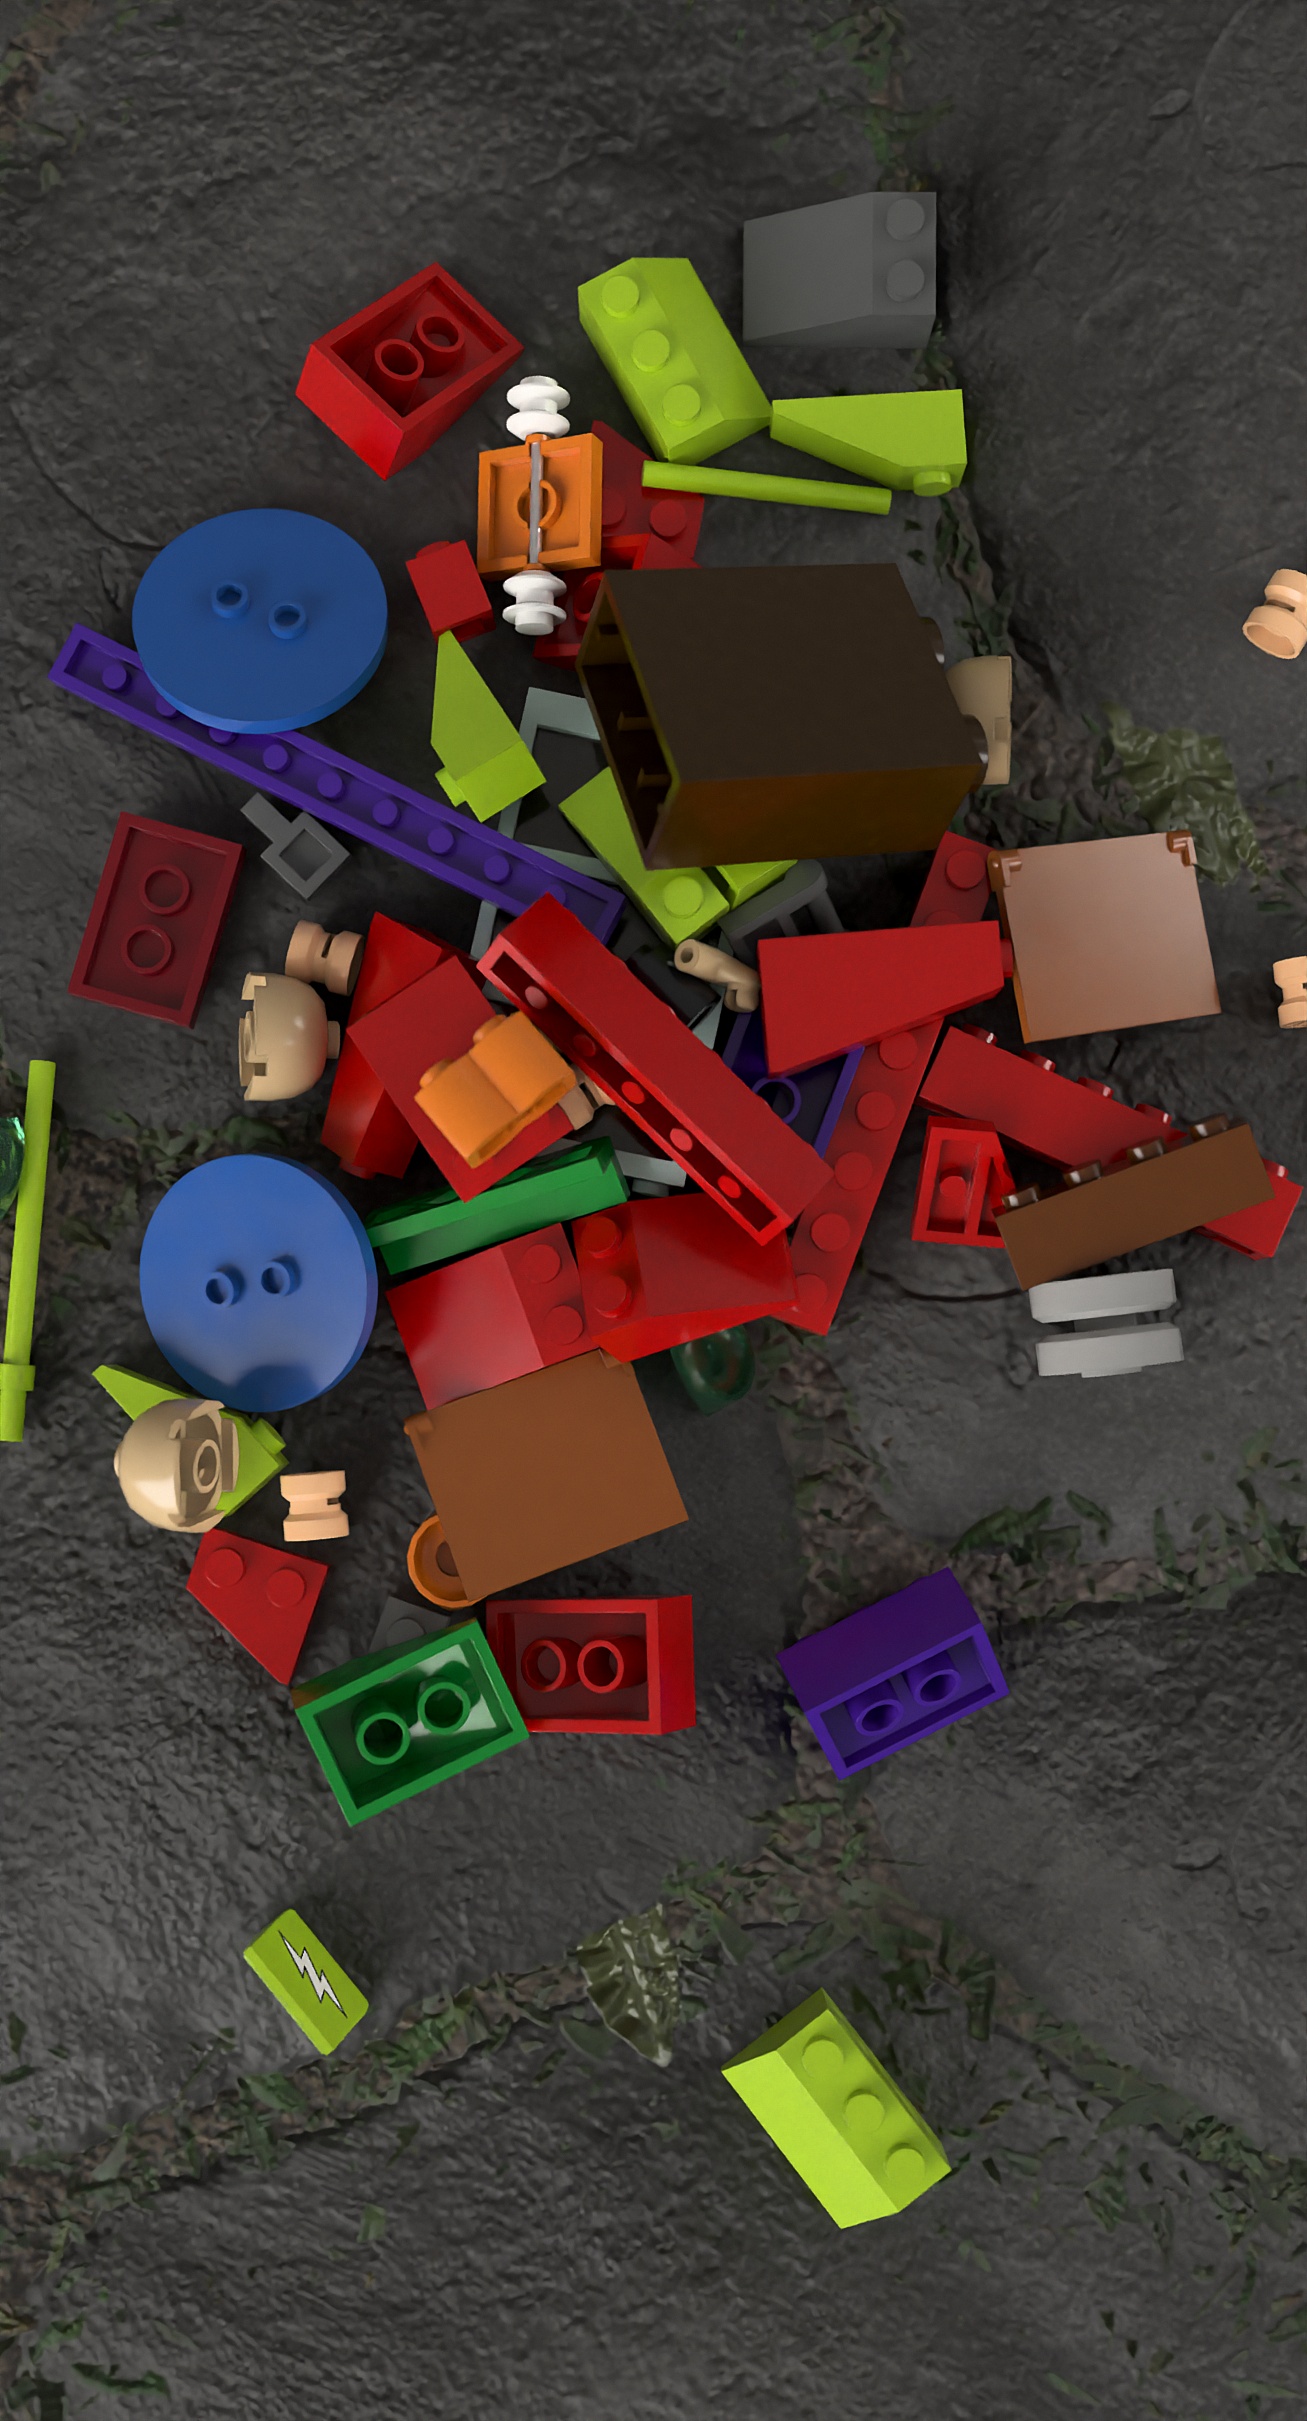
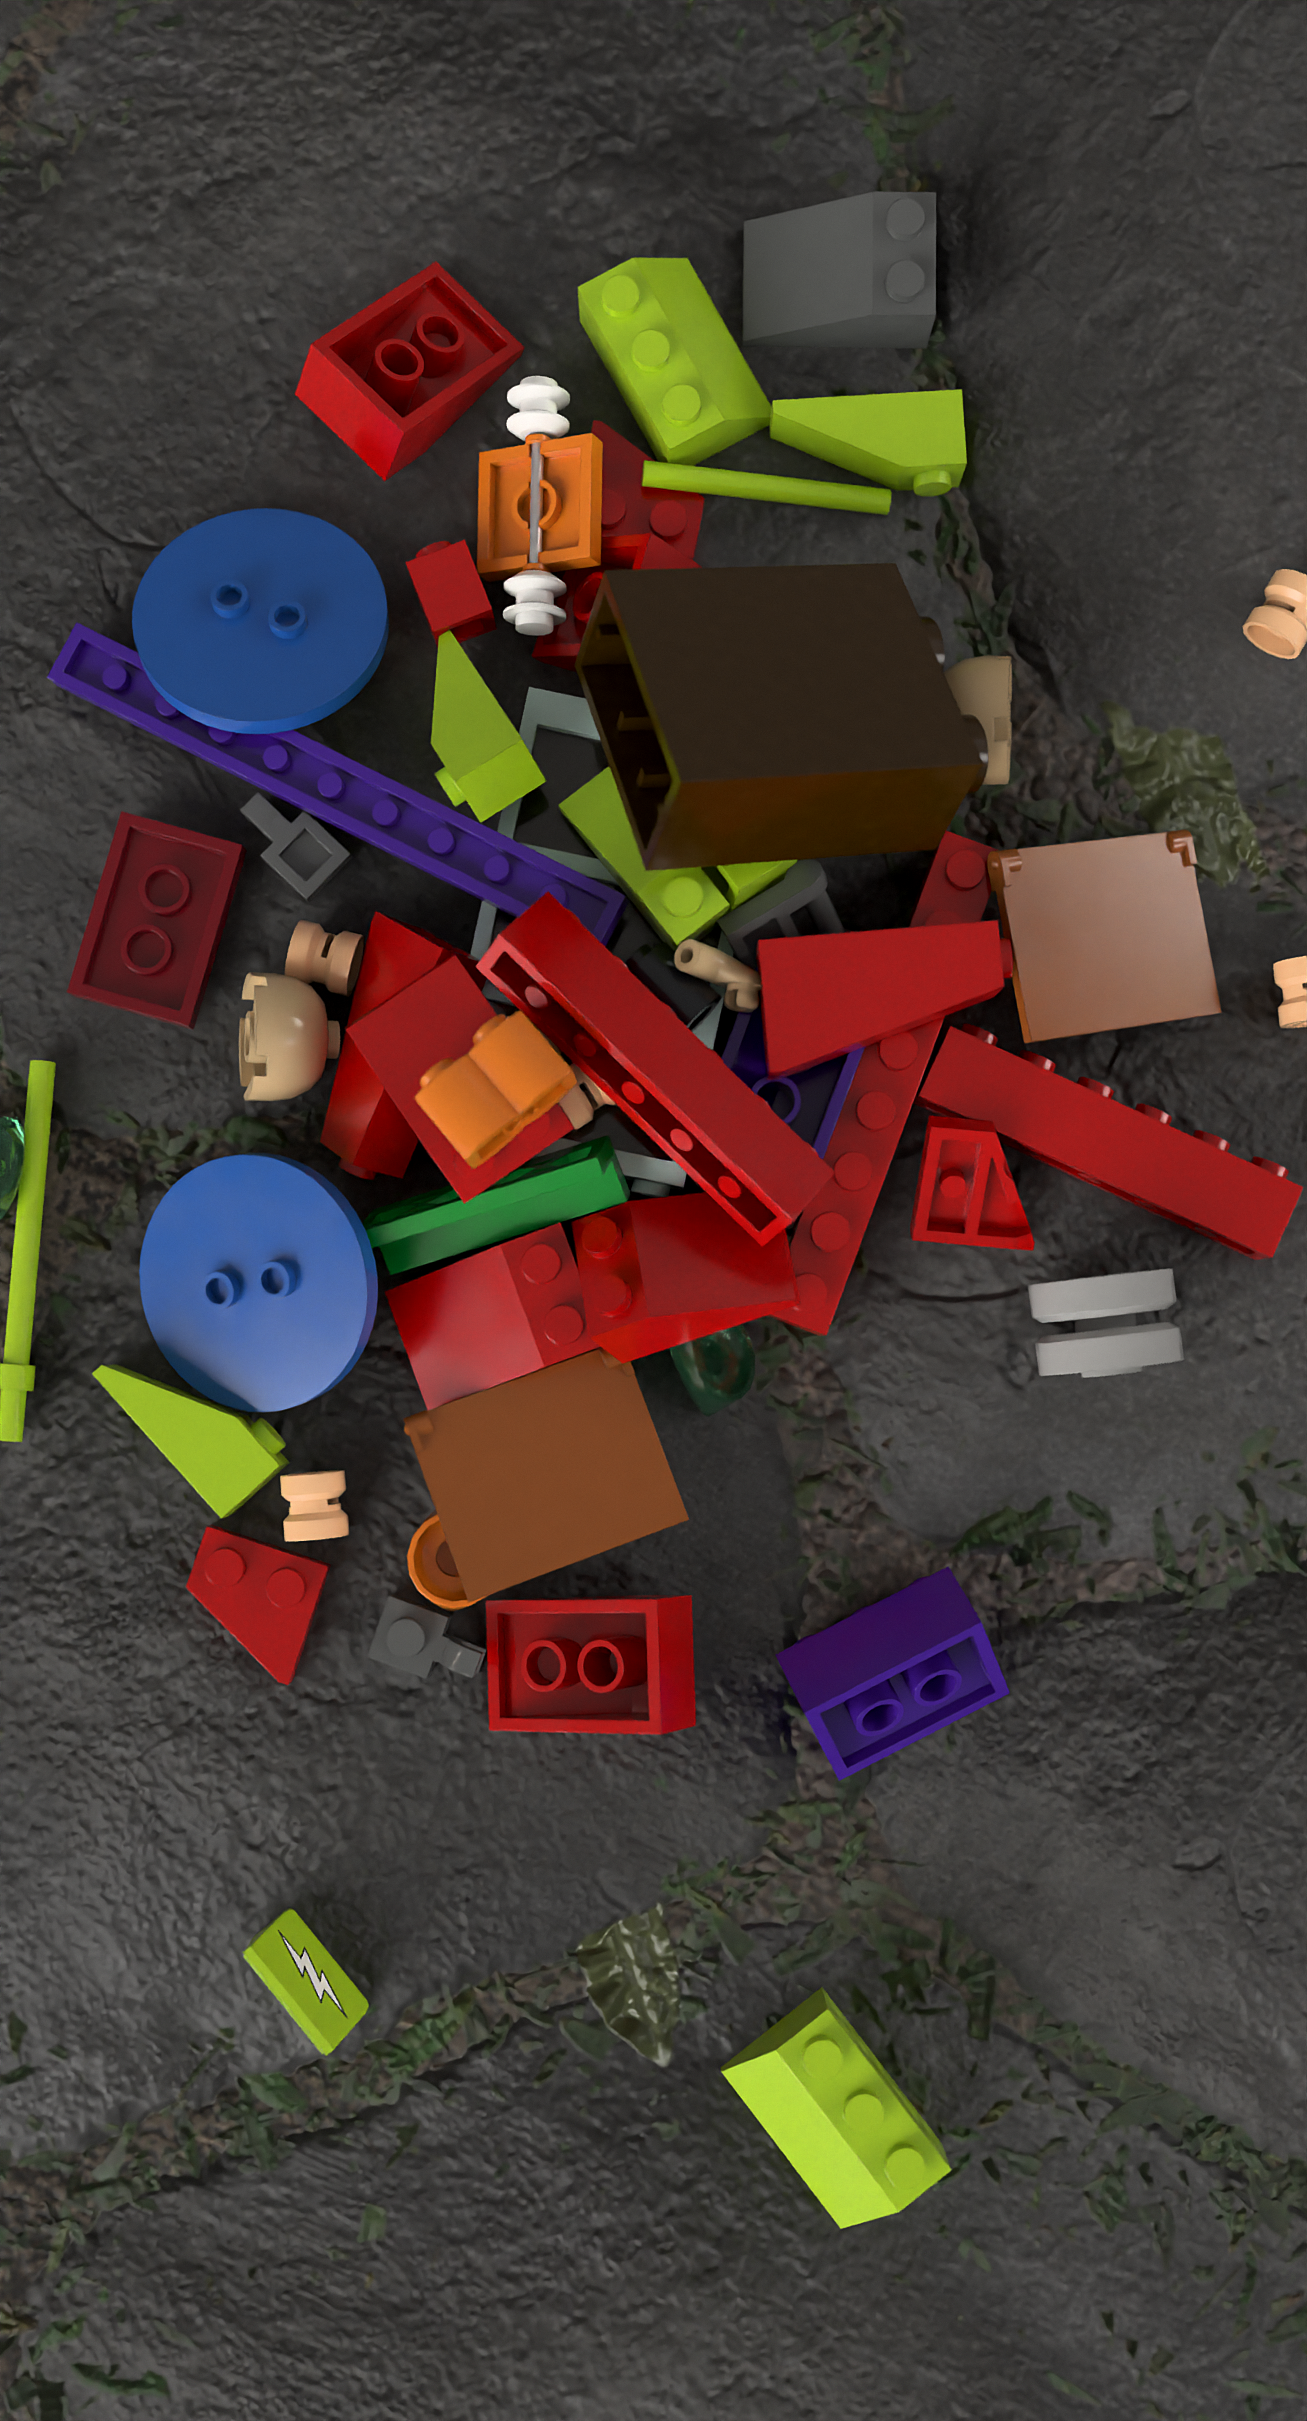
tan cylinder [114,1398,239,1533] -> none
green slope [290,1618,530,1827] -> none
reddish brown brick [991,1112,1276,1291] -> none

